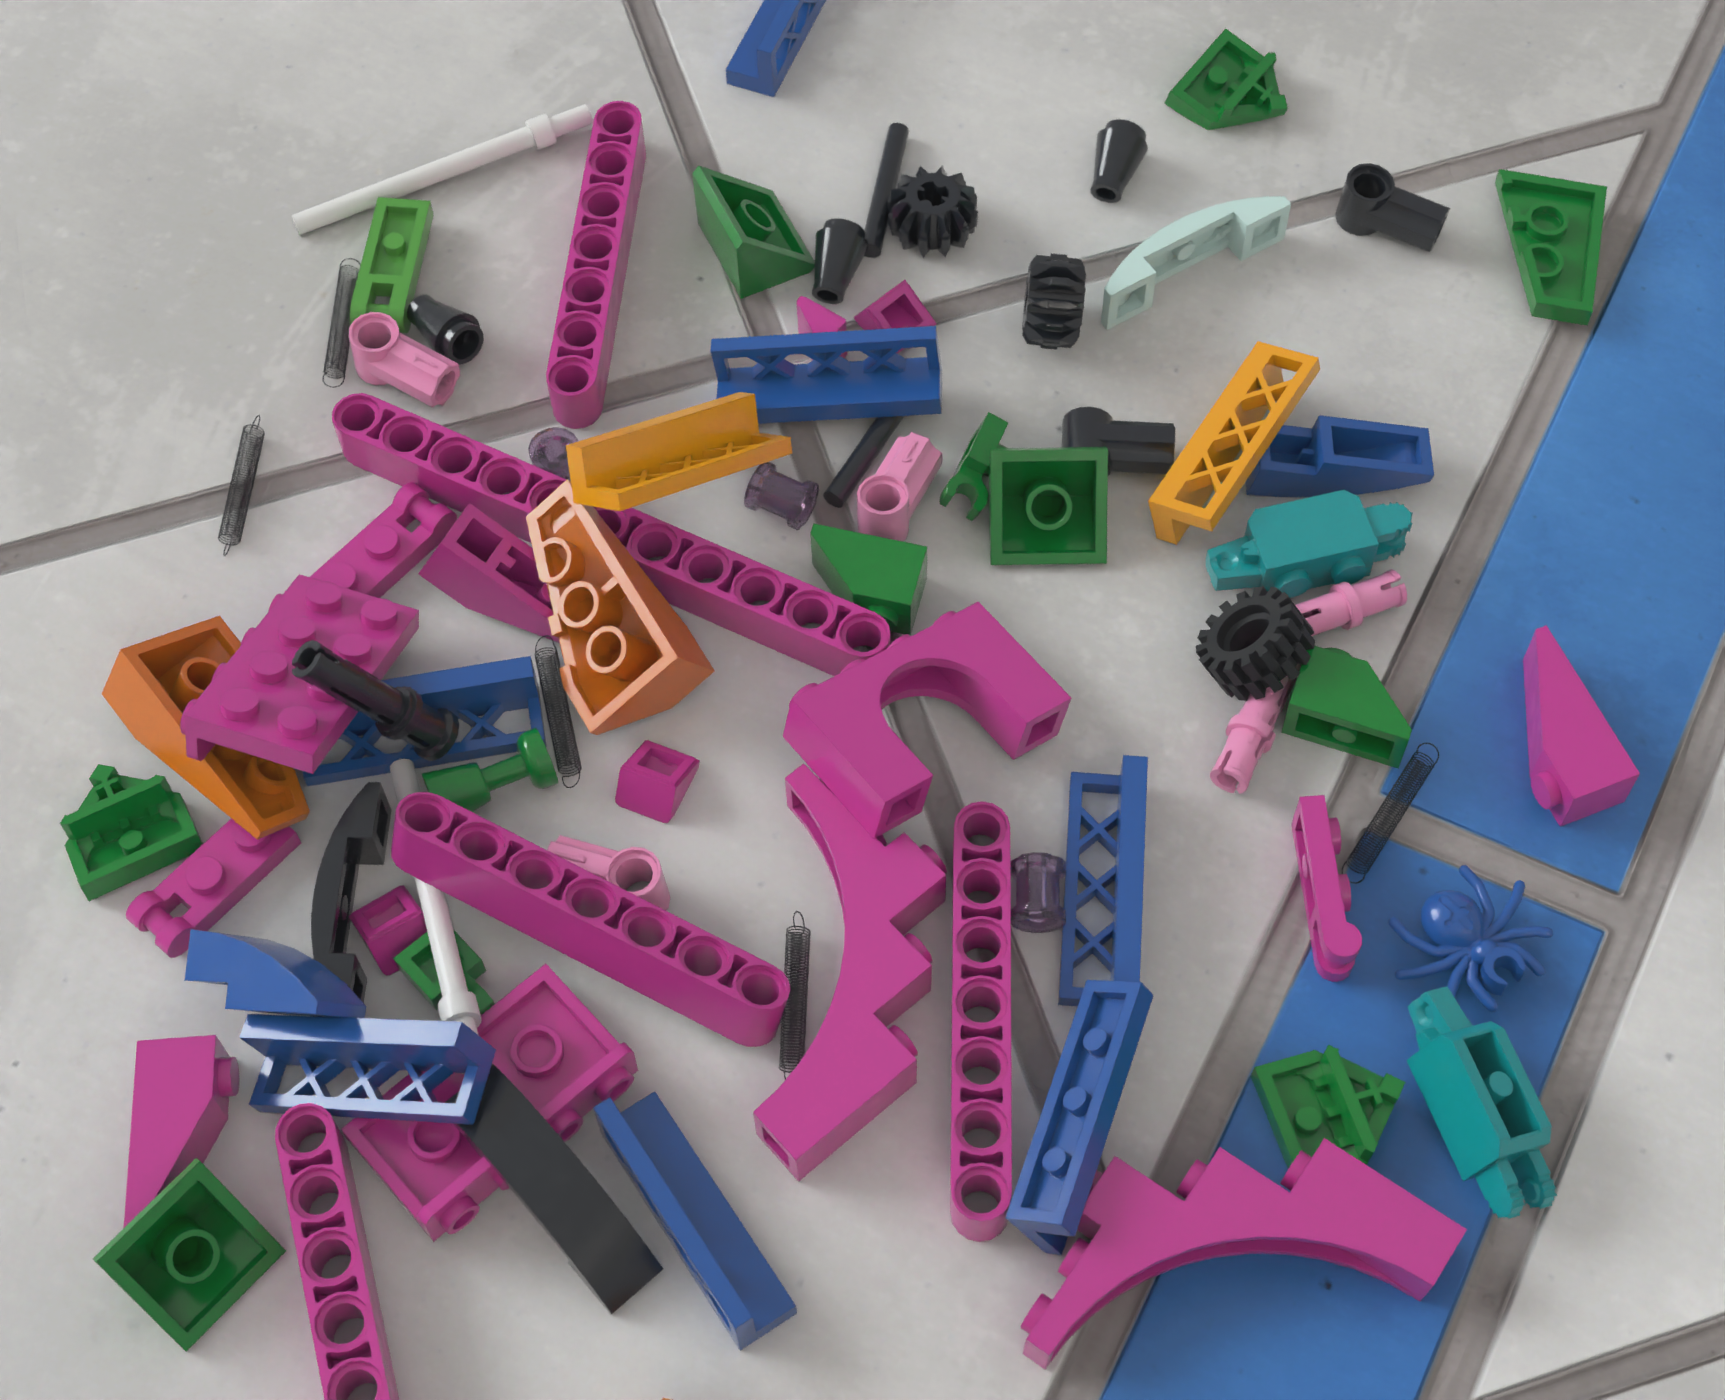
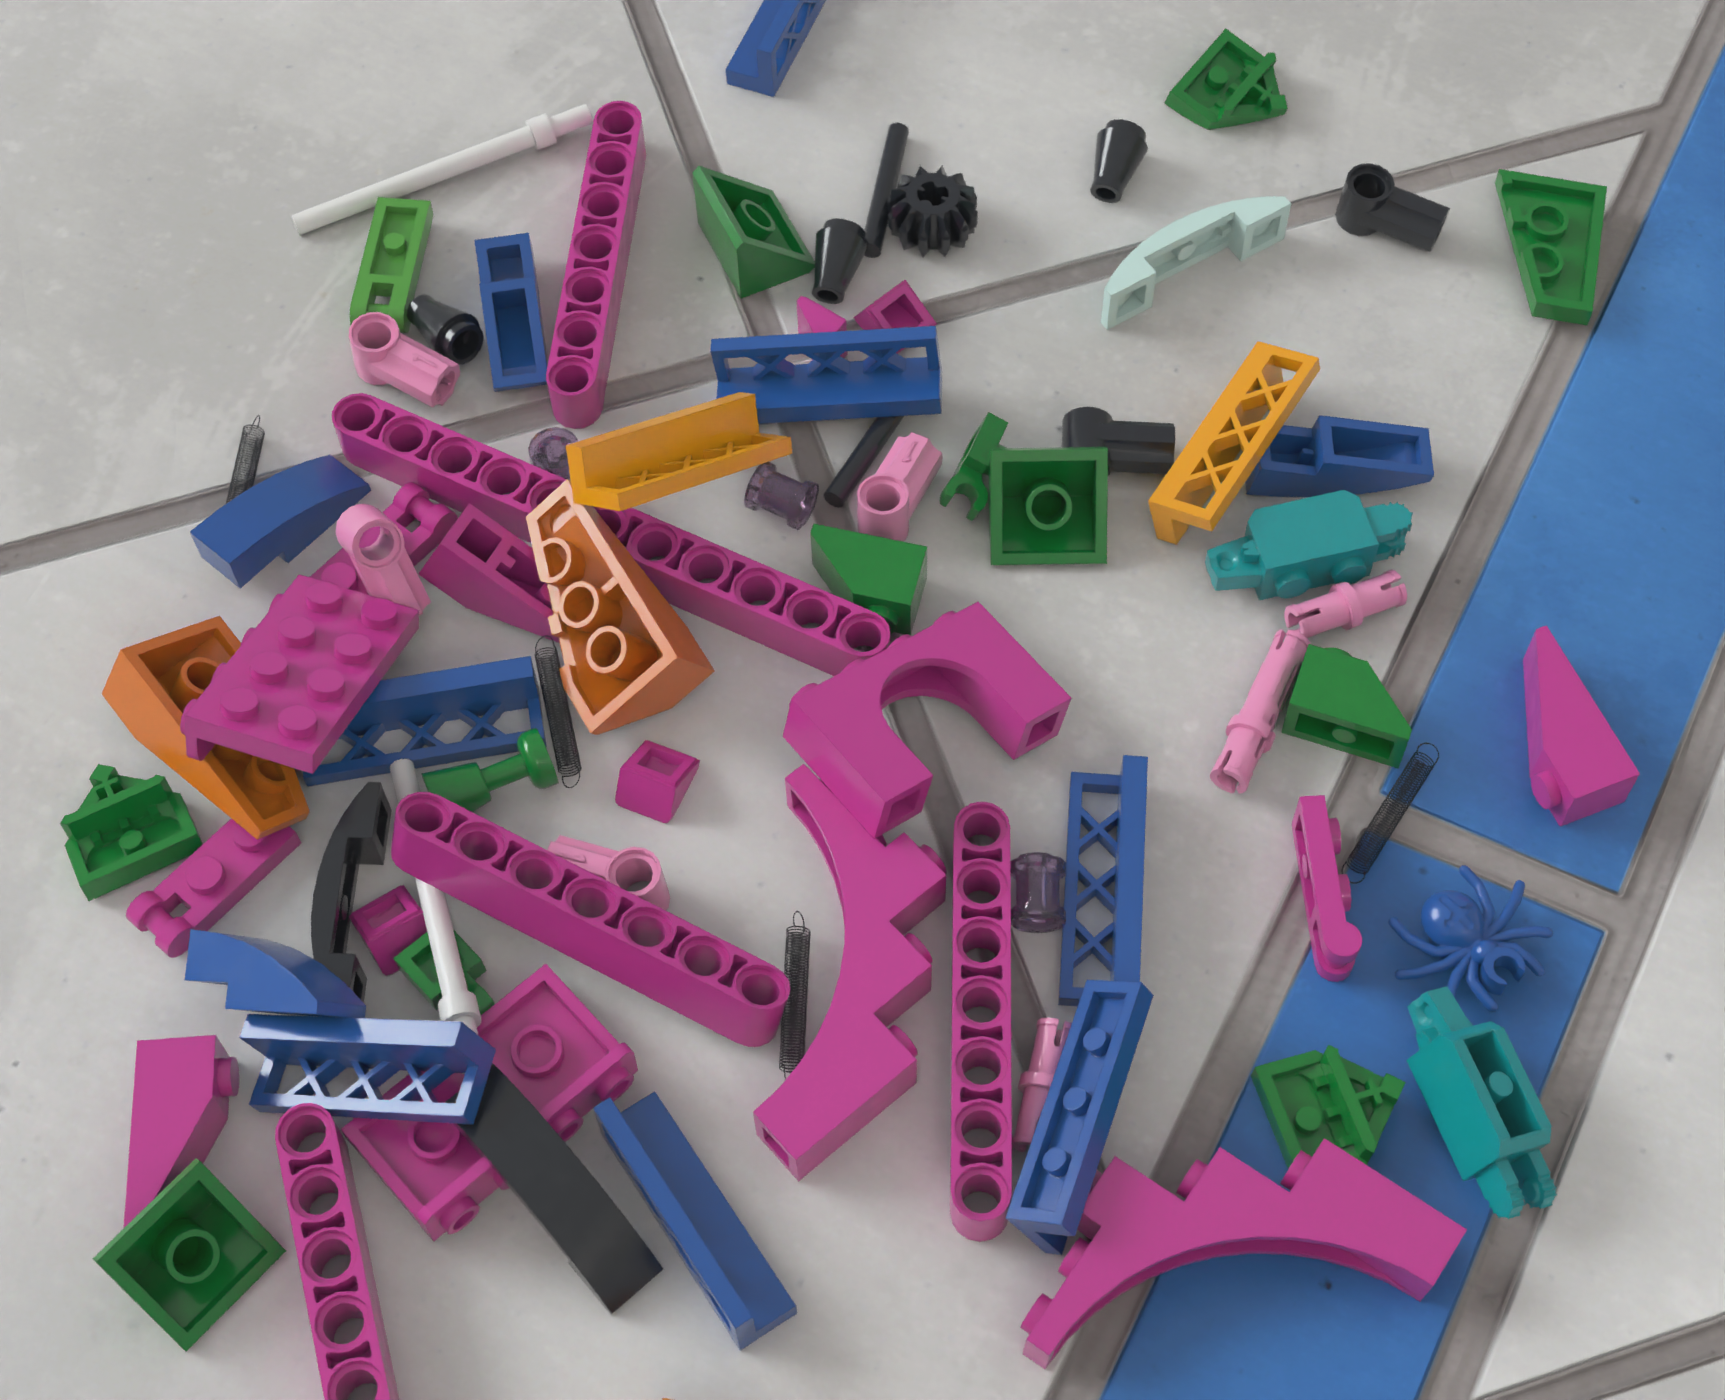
black pin [292,640,459,761] -> none
black piece [322,258,361,388] -> none
black gear [1022,253,1086,350] -> none
black tyre [1196,586,1315,701] -> none
none -> blue slope [190,454,371,589]
none -> bright pink piece [336,504,431,615]
none -> blue slope [474,233,548,392]
none -> bright pink pin [1012,1018,1072,1153]

